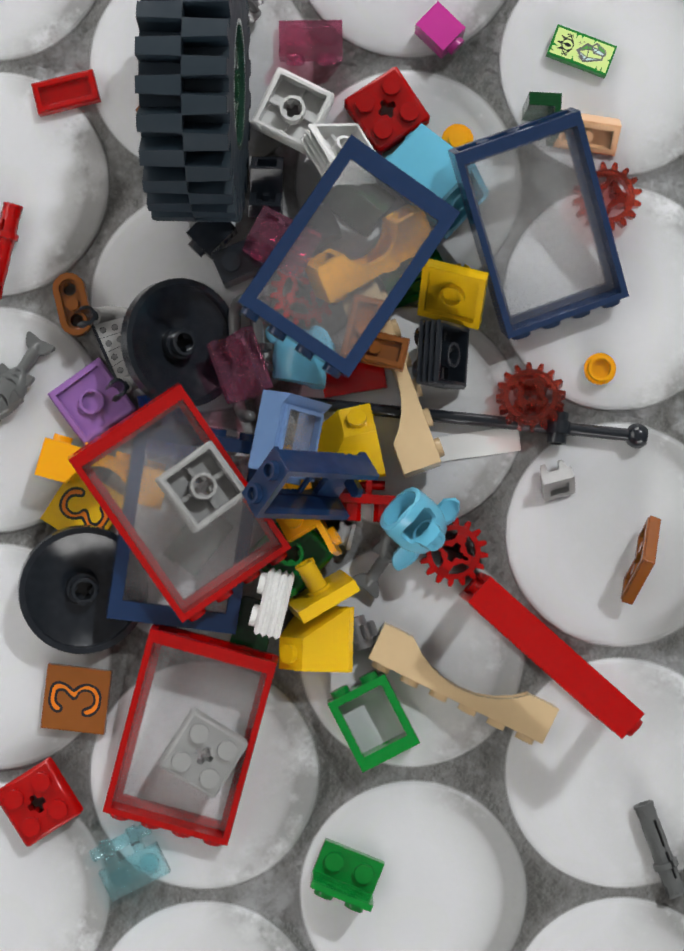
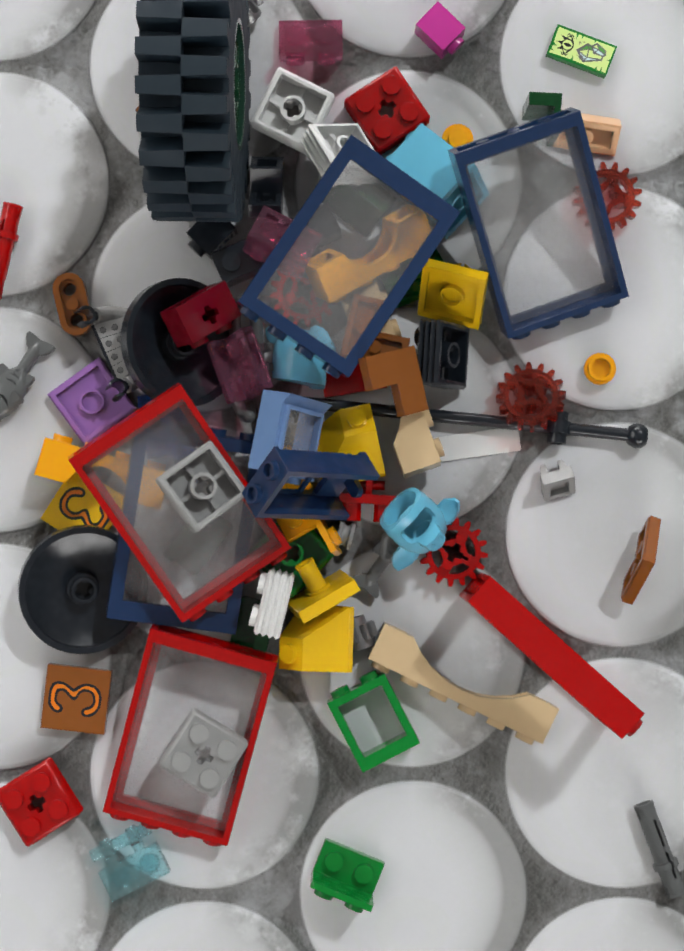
red tile [31,69,101,117] -> none
none -> dark red brick [160,280,242,349]
none -> dark orange tile [358,346,429,417]

